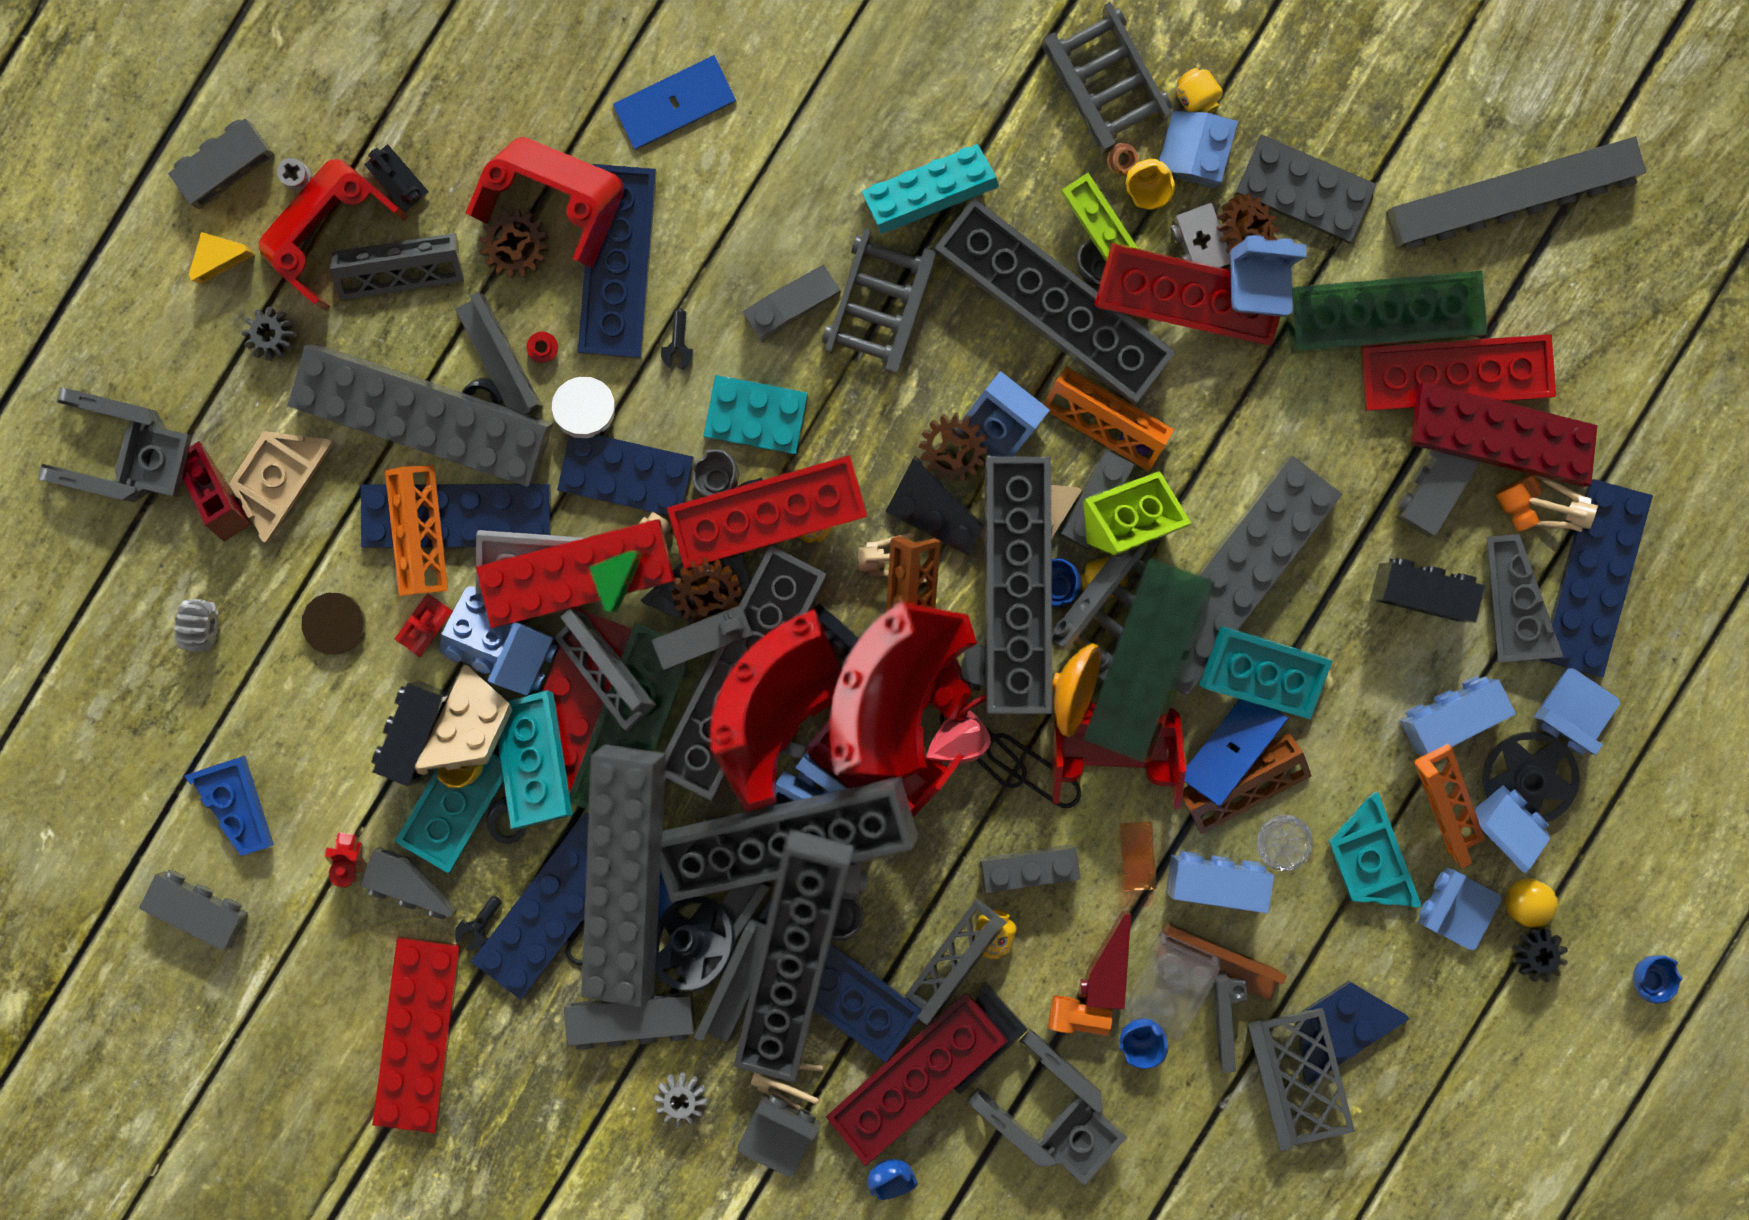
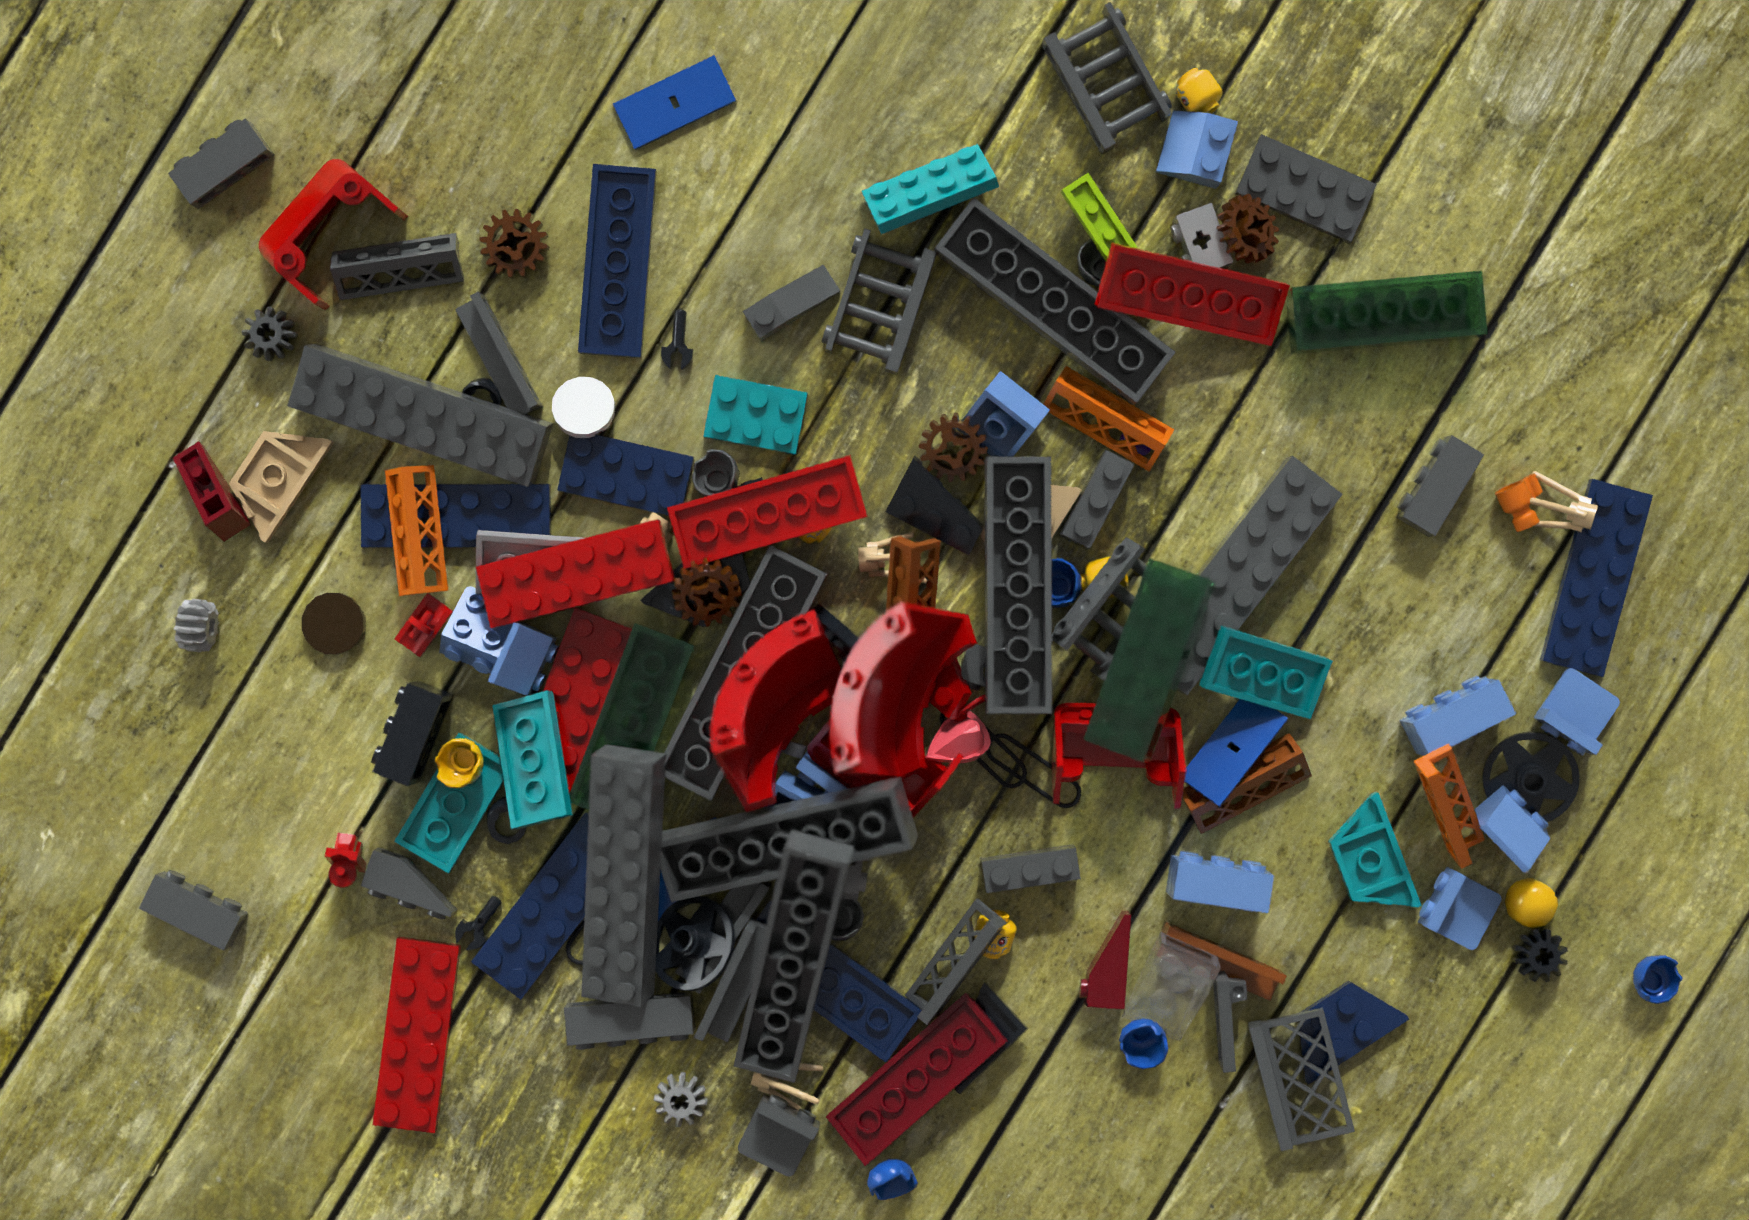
dark grey plate [38,387,192,502] -> none
blue wing [184,756,274,856] -> none
yellow slope [189,232,255,284] -> none
light grey bush [277,158,312,191] -> none
black hinge [364,144,429,212] -> none
tan wing [415,665,512,775] -> none
red windscreen [465,137,624,269] -> none
red plate [526,331,558,363] -> none
dark grey fence [554,608,656,731] -> none
green slope [589,551,643,613] -> none
dark grey hinge [652,605,753,670] -> none
dark grey plate [968,1029,1127,1185] -> none
orange piece [1047,995,1113,1036] -> none
light orange dish [1052,644,1102,737] -> none
lime slope [1083,471,1192,555] -> none
nougat plate [1107,143,1138,175] -> none
clear orange slope [1120,821,1156,891] -> none
yellow hair [1125,159,1175,210] -> none
medium blue bracket [1231,235,1306,317] -> none
clear piece [1257,815,1313,871] -> none
red plate [1361,334,1556,411] -> none
black brick [1370,558,1485,623] -> none
dark grey brick [1386,136,1647,250] -> none
dark red plate [1410,382,1598,488] -> none
dark grey wing [1487,534,1564,662] -> none

